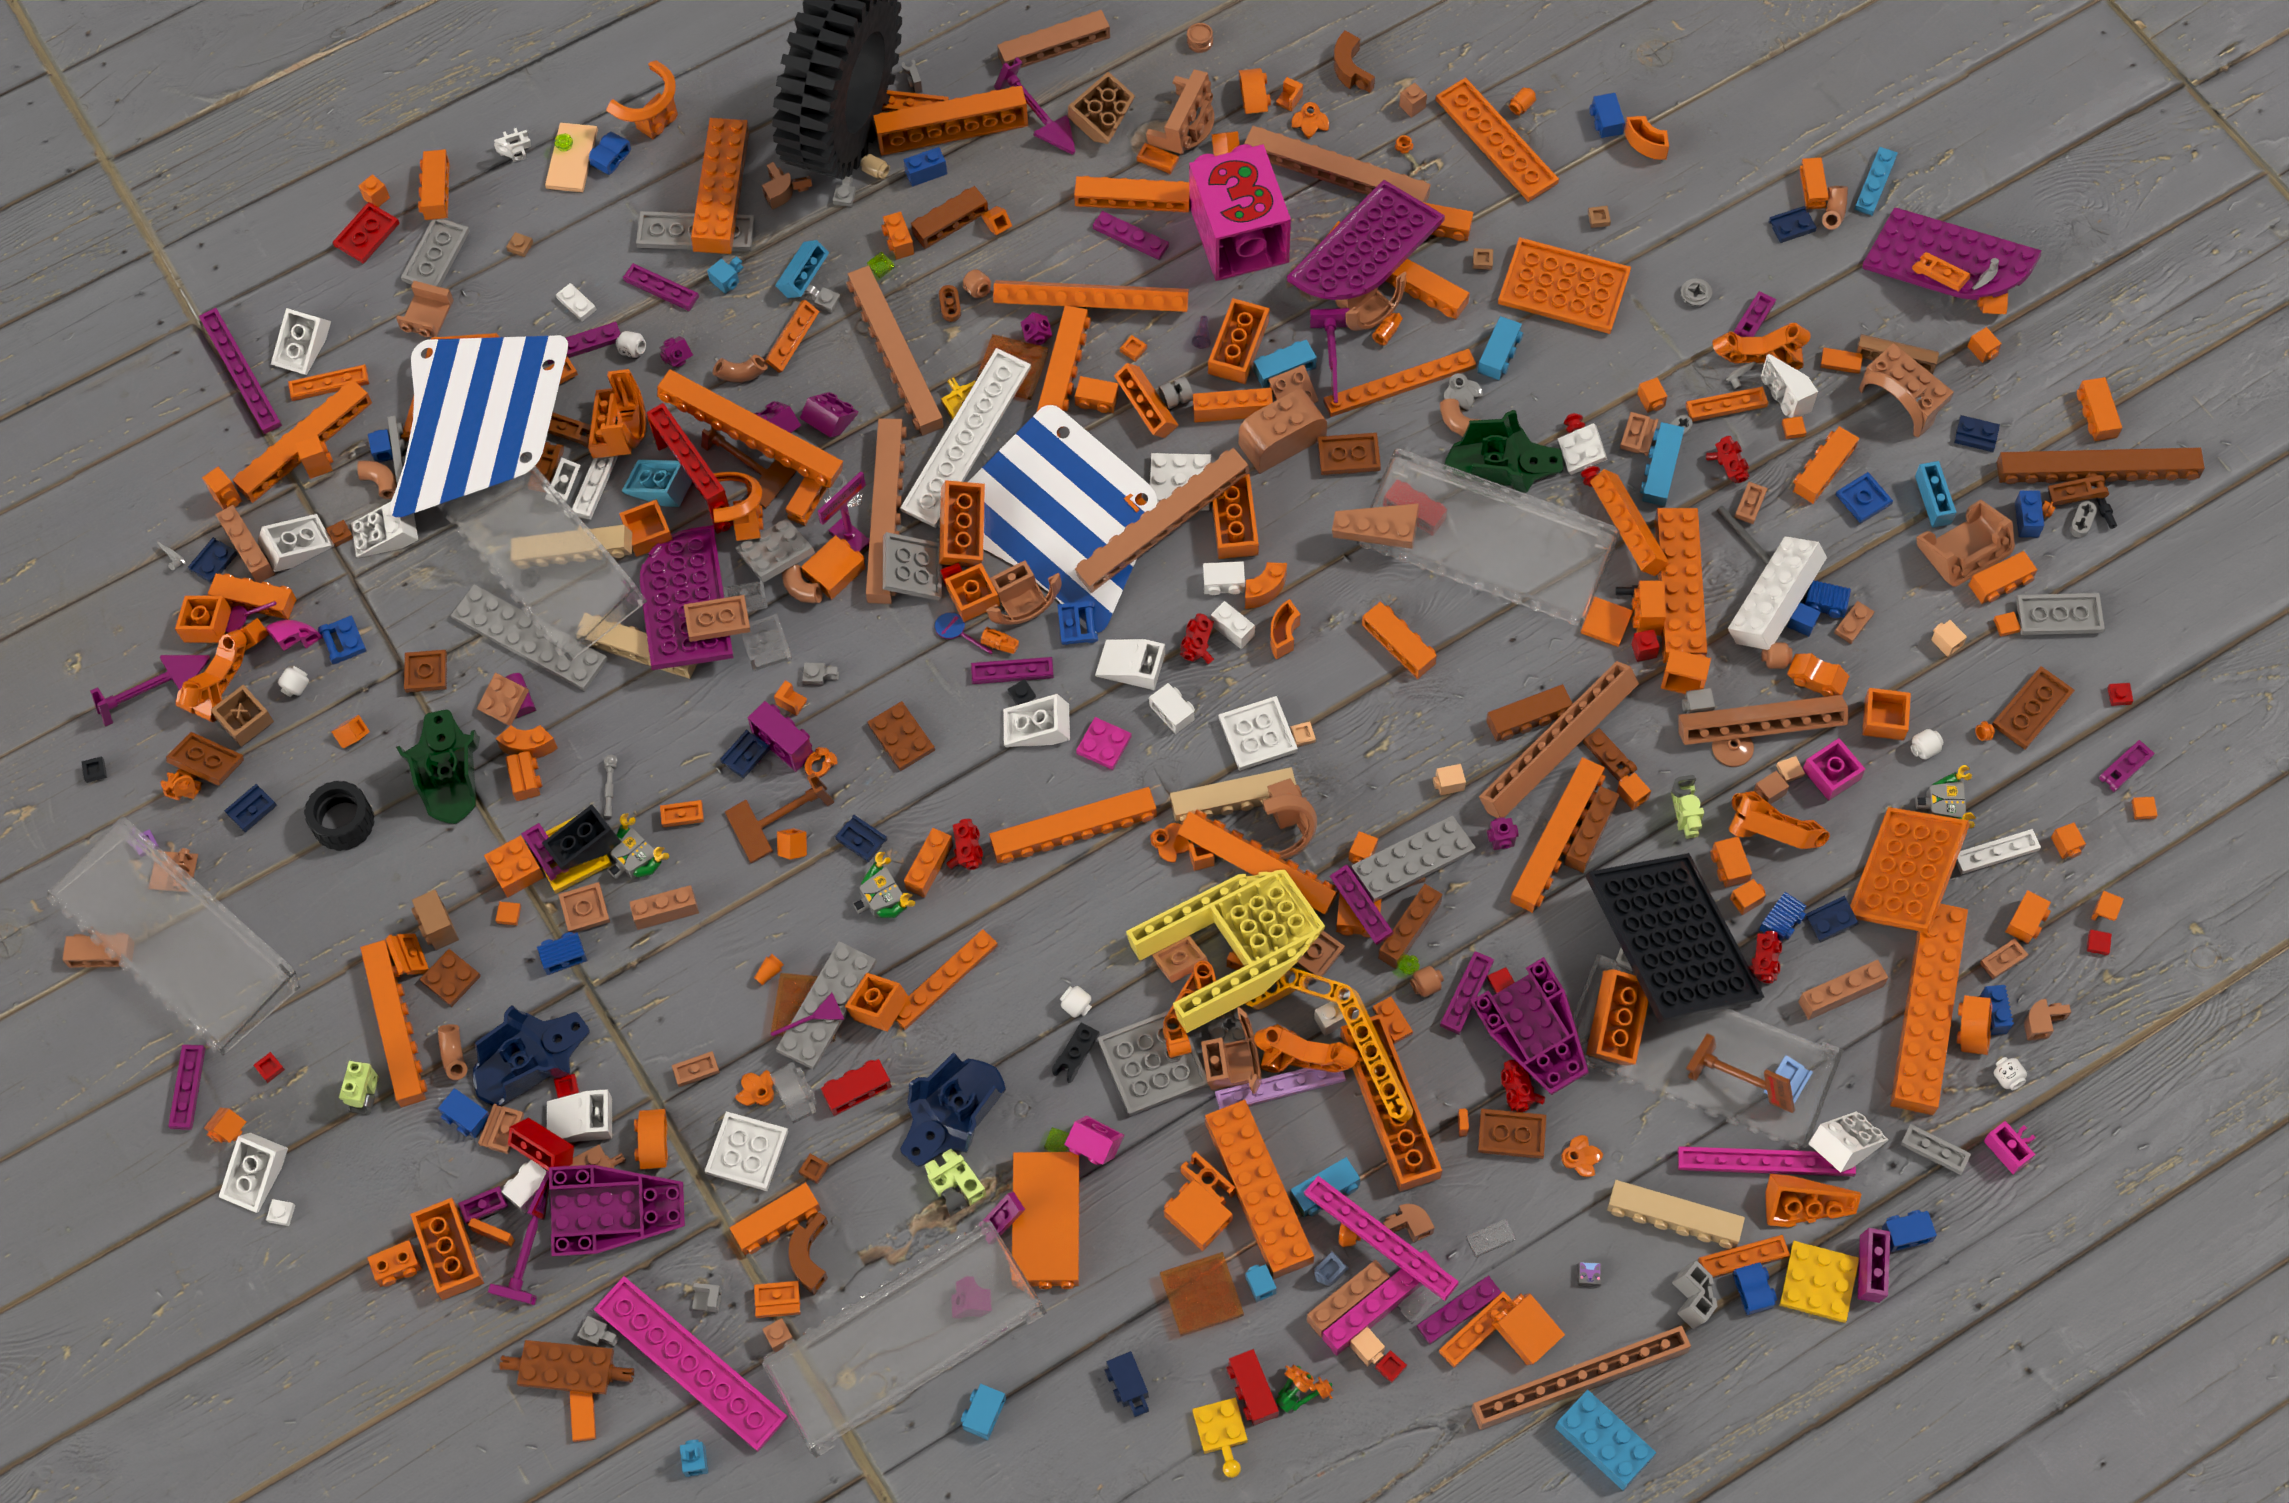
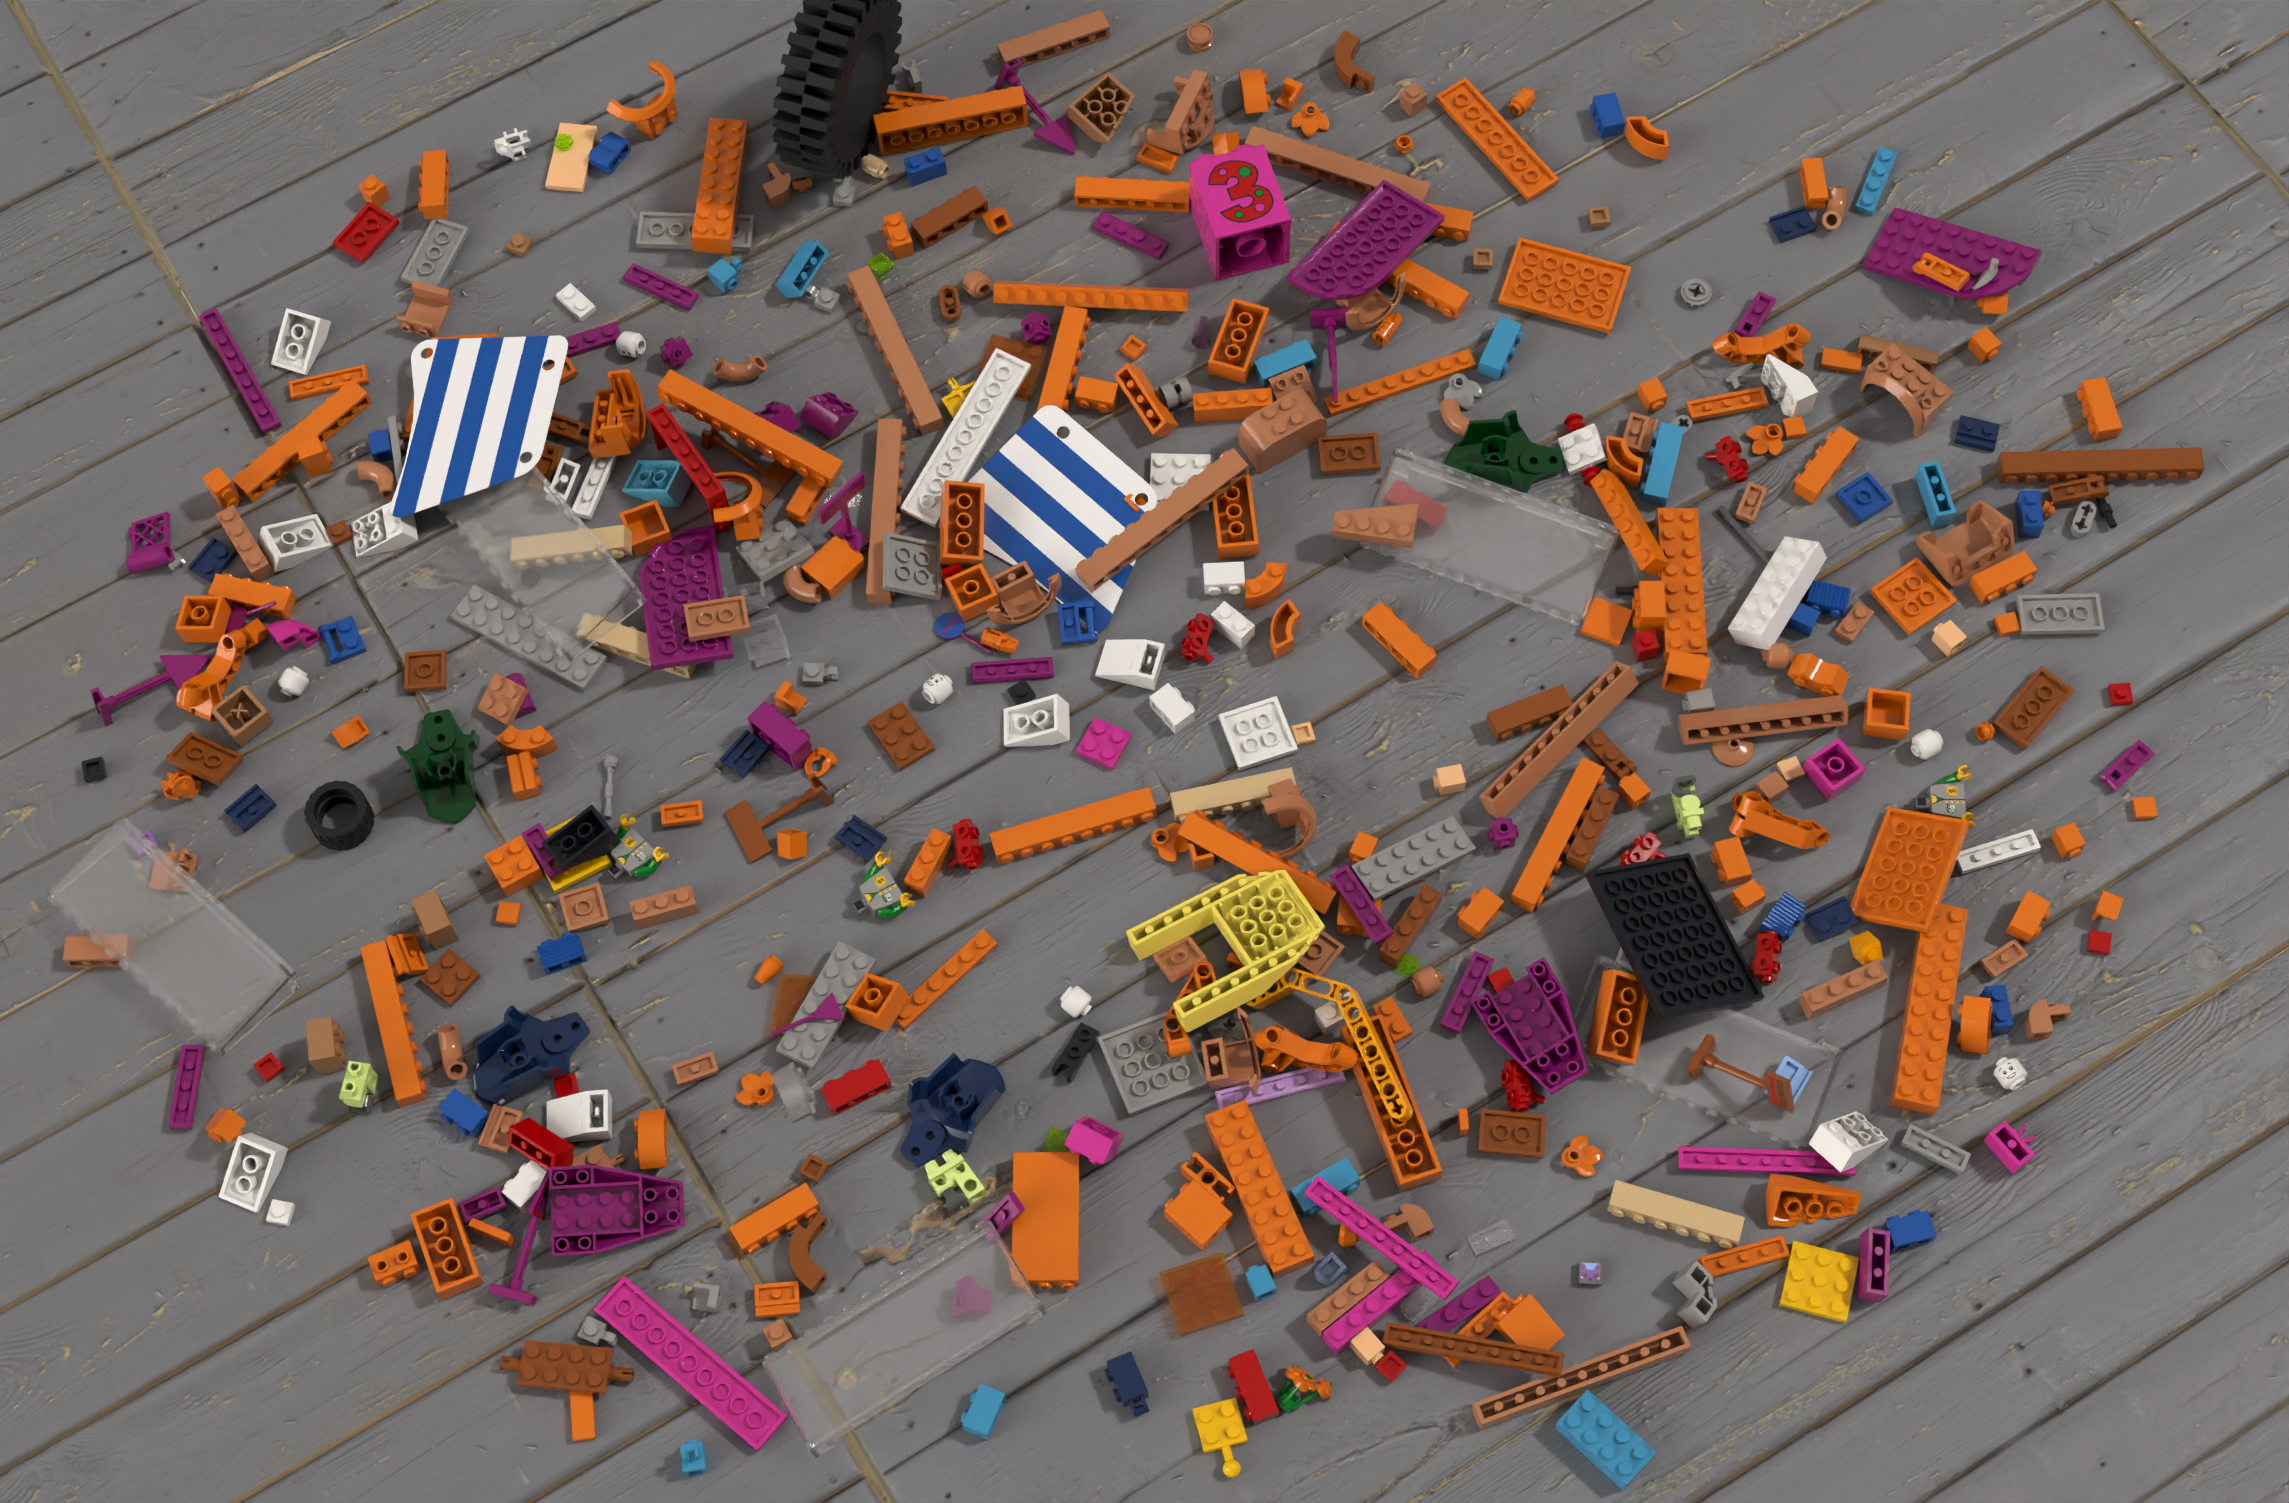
white plate [704,1111,788,1191] -> none
orange plate [764,300,820,373] -> none
blue brick [1732,1262,1777,1315] -> none
none -> magenta piece [126,511,174,574]
none -> medium nougat brick [305,1016,348,1075]
none -> white head [922,674,953,704]
none -> dark orange plate [1382,1322,1565,1377]
none -> orange brick [1457,887,1504,940]
none -> orange brick [1604,435,1643,488]
none -> red brick [1618,831,1668,866]
none -> orange plate [1745,424,1783,456]
none -> light orange brick [1849,931,1883,966]
none -> orange plate [1869,557,1957,636]

